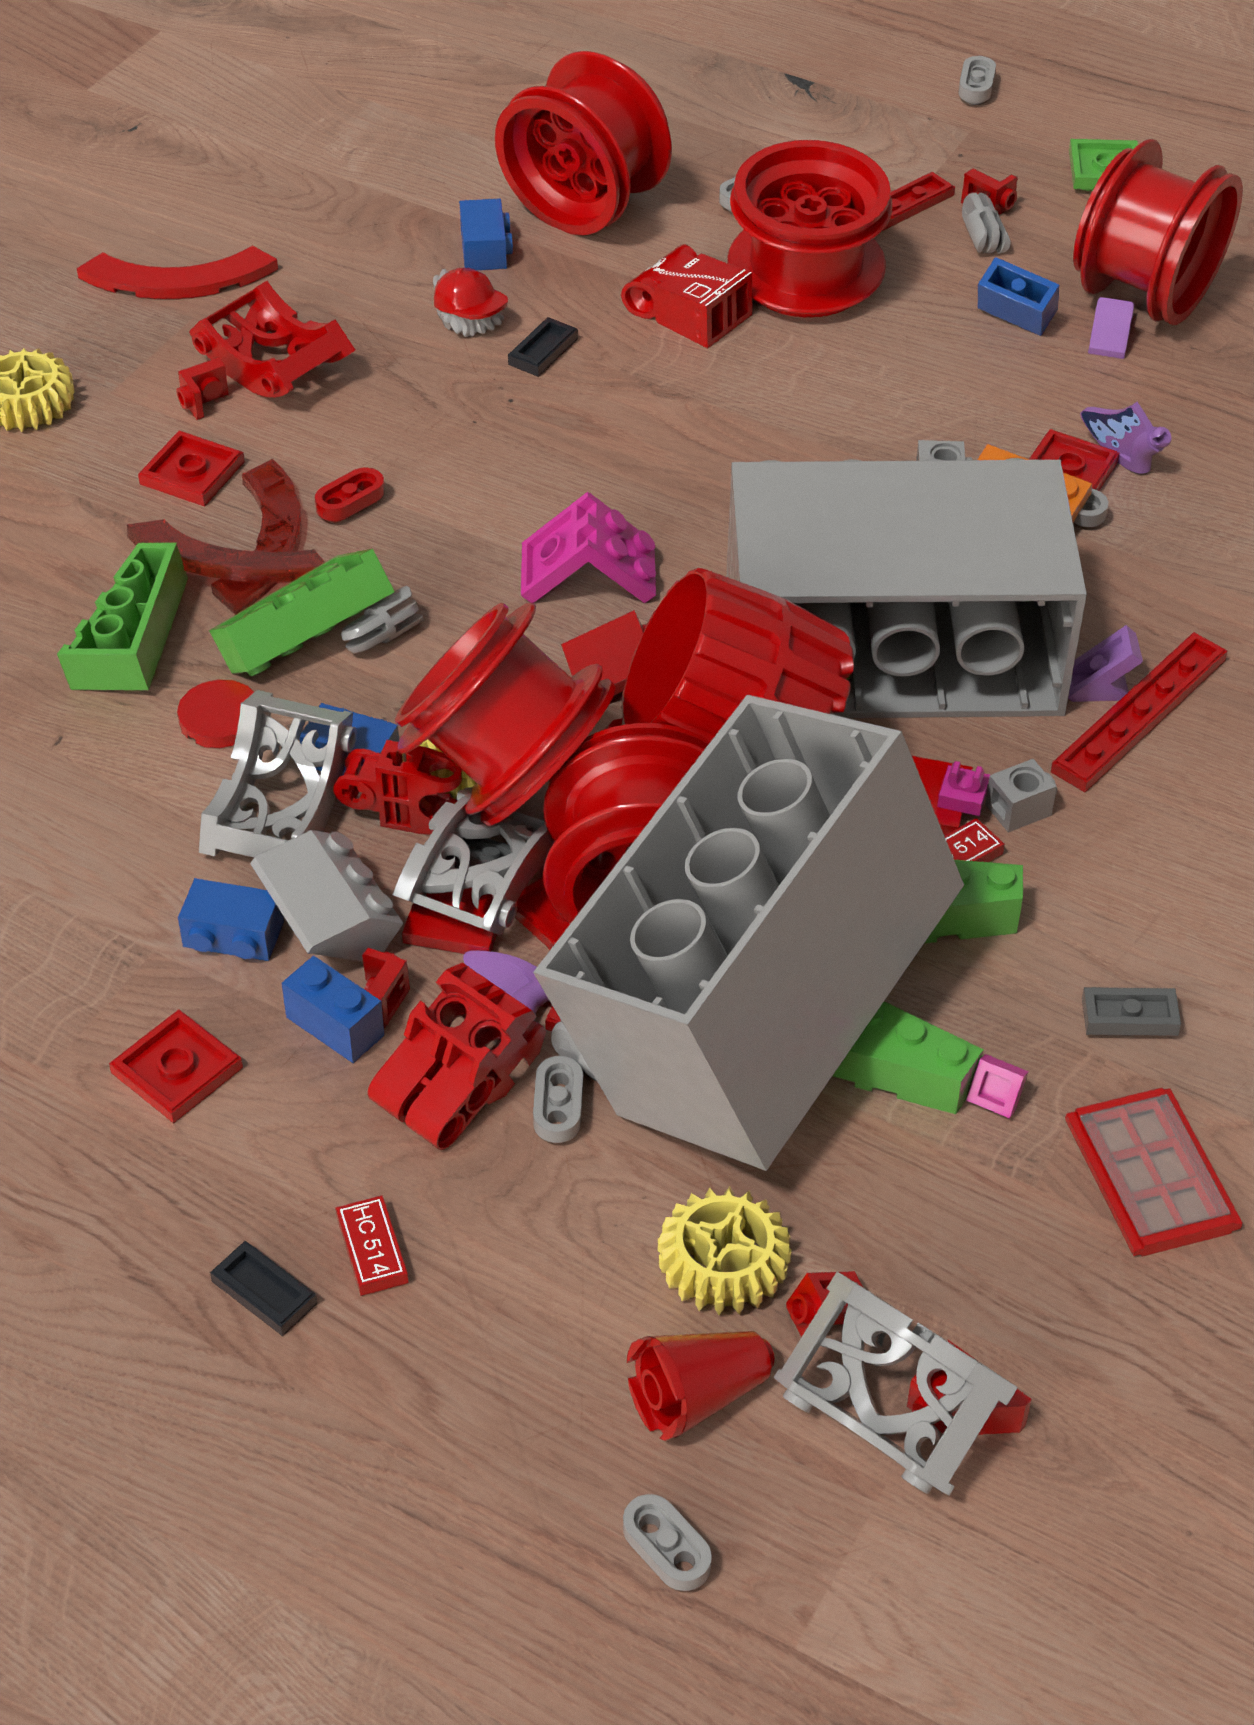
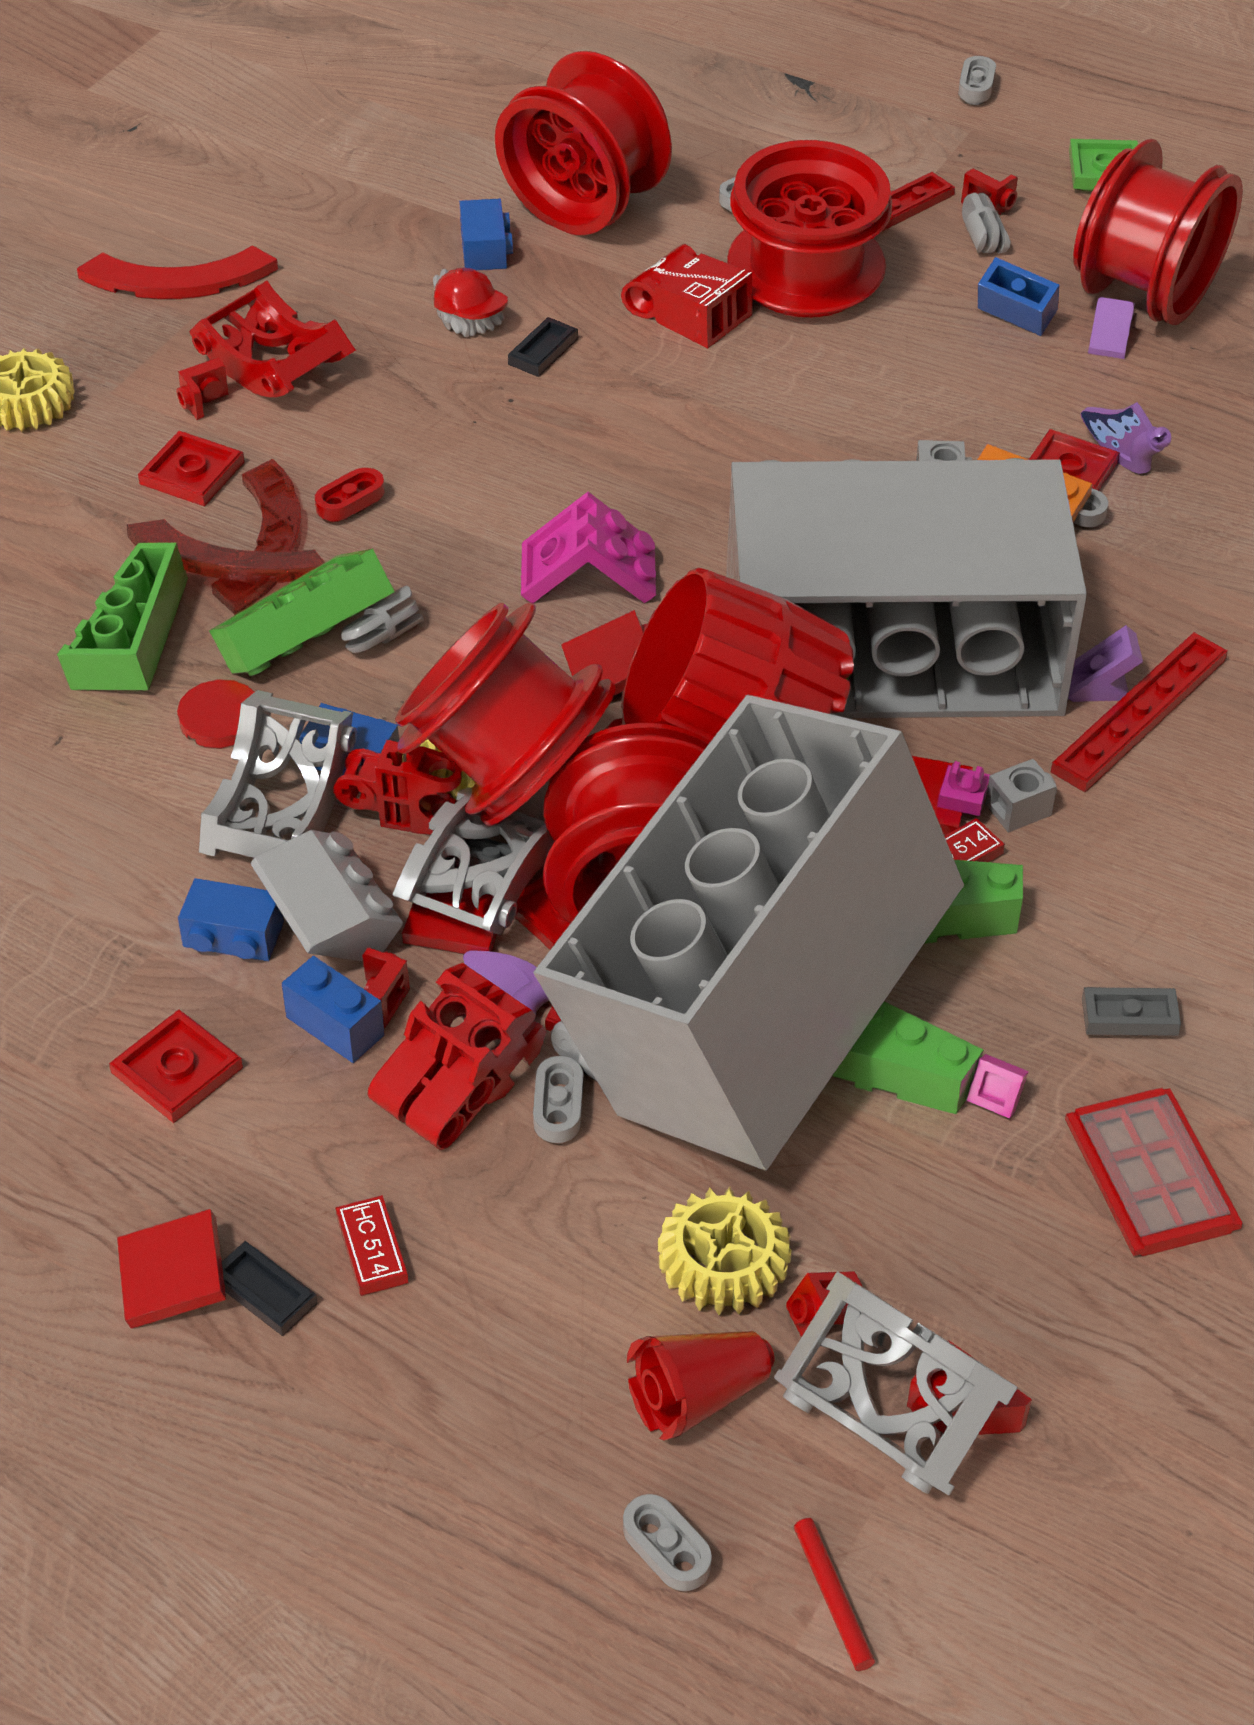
none -> red tile [117,1209,226,1329]
none -> red bar [793,1518,875,1671]

